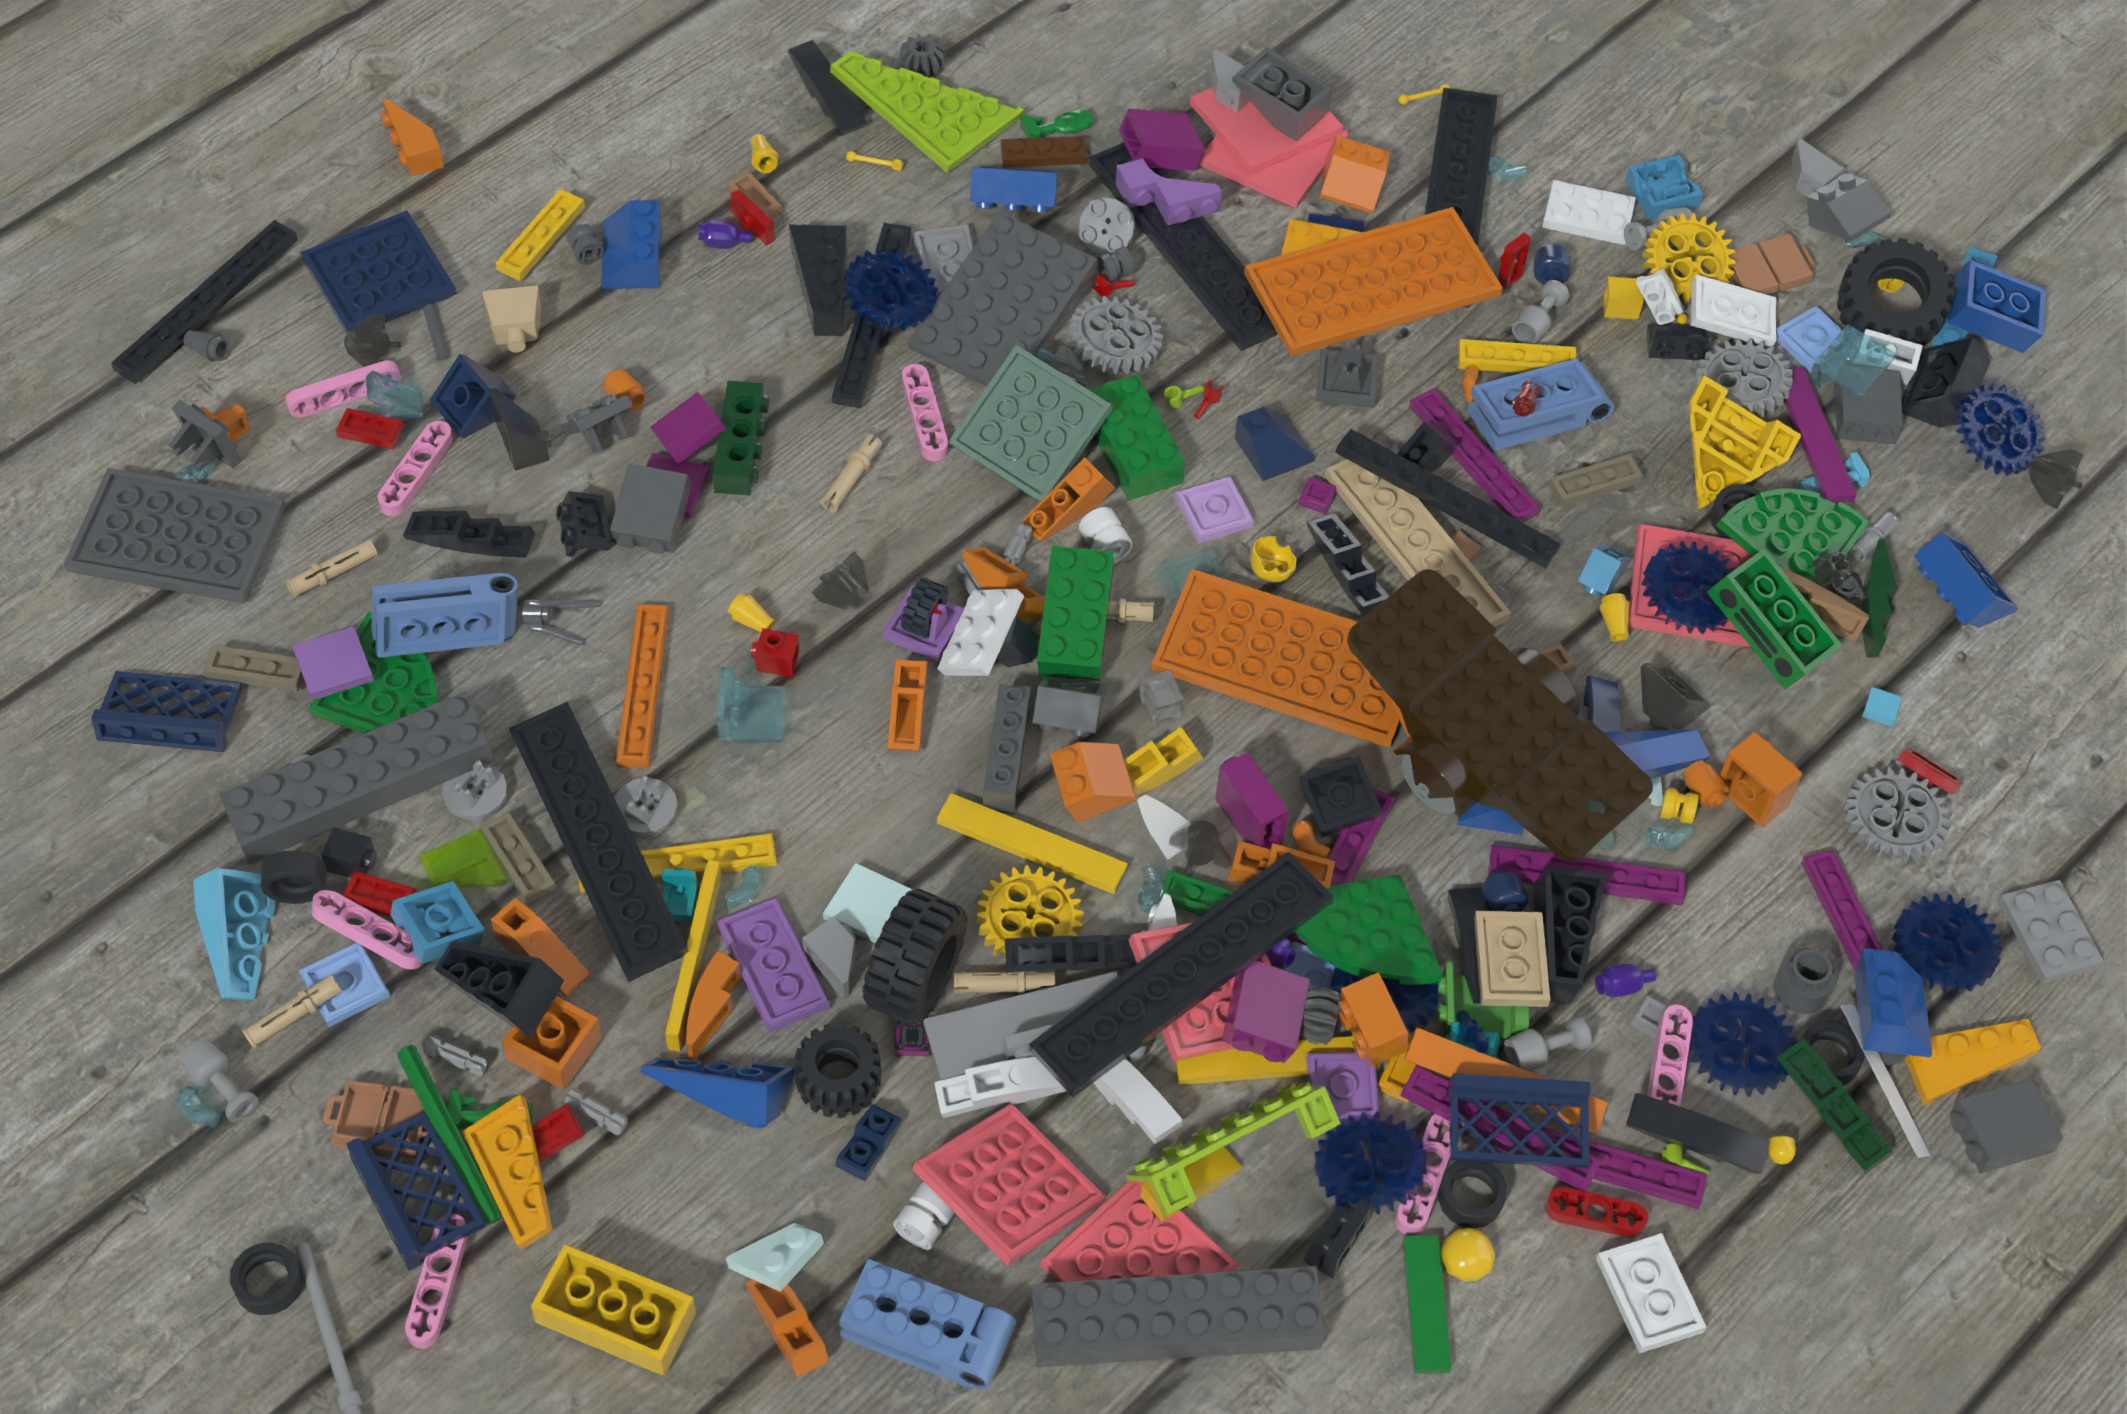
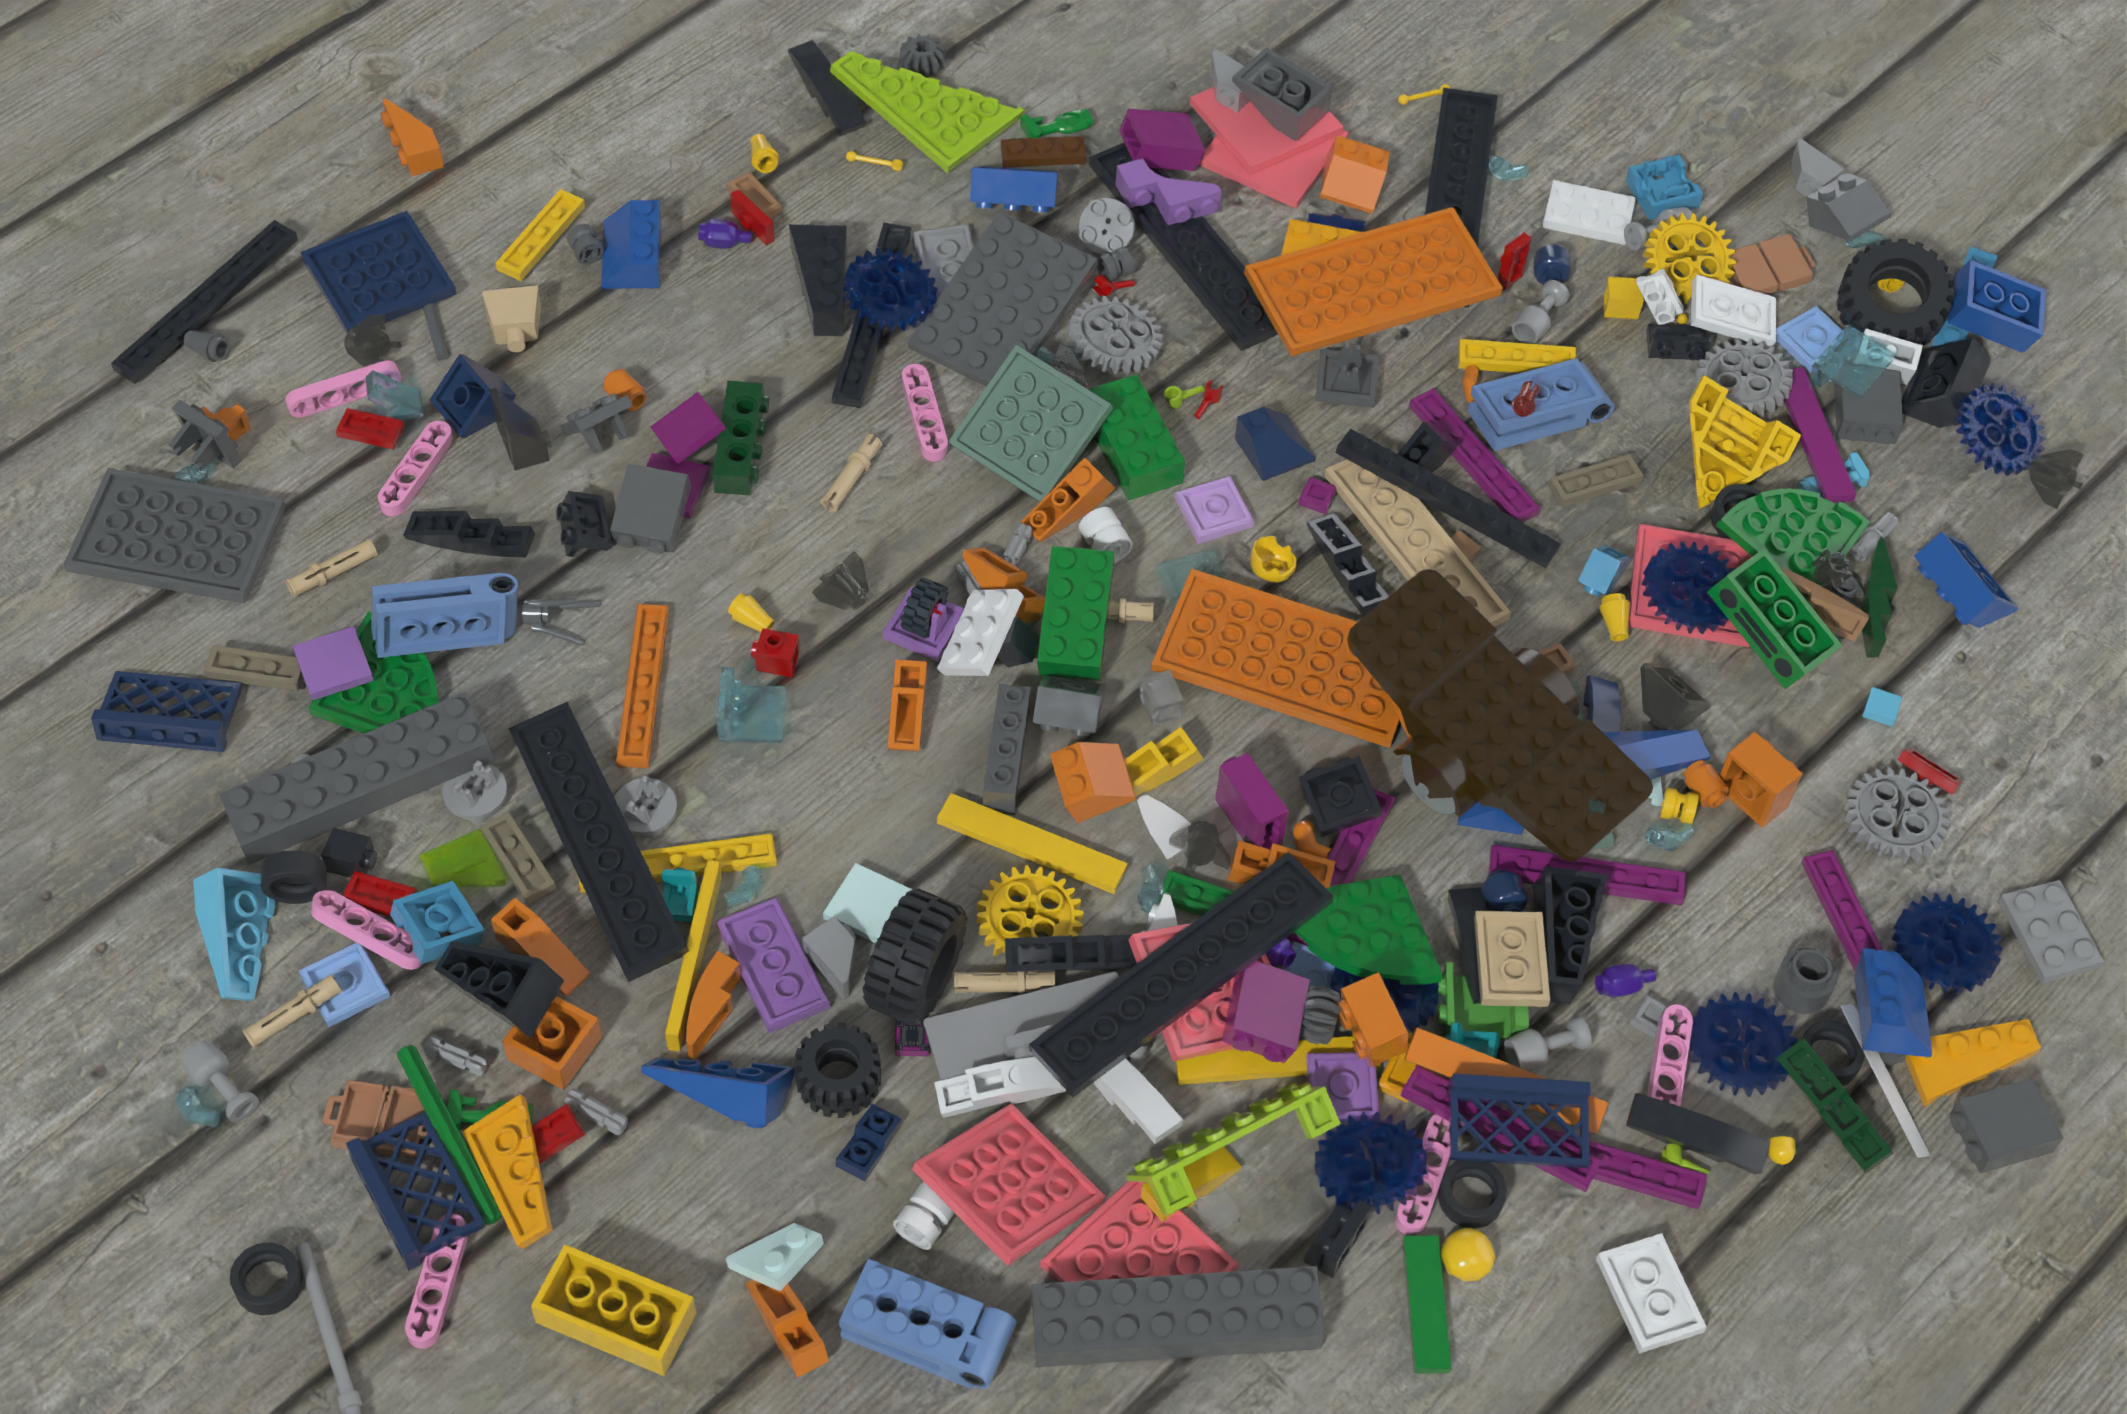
clear blue bar [1456,1010,1489,1053] -> none
red beam [1545,1187,1648,1238] -> none

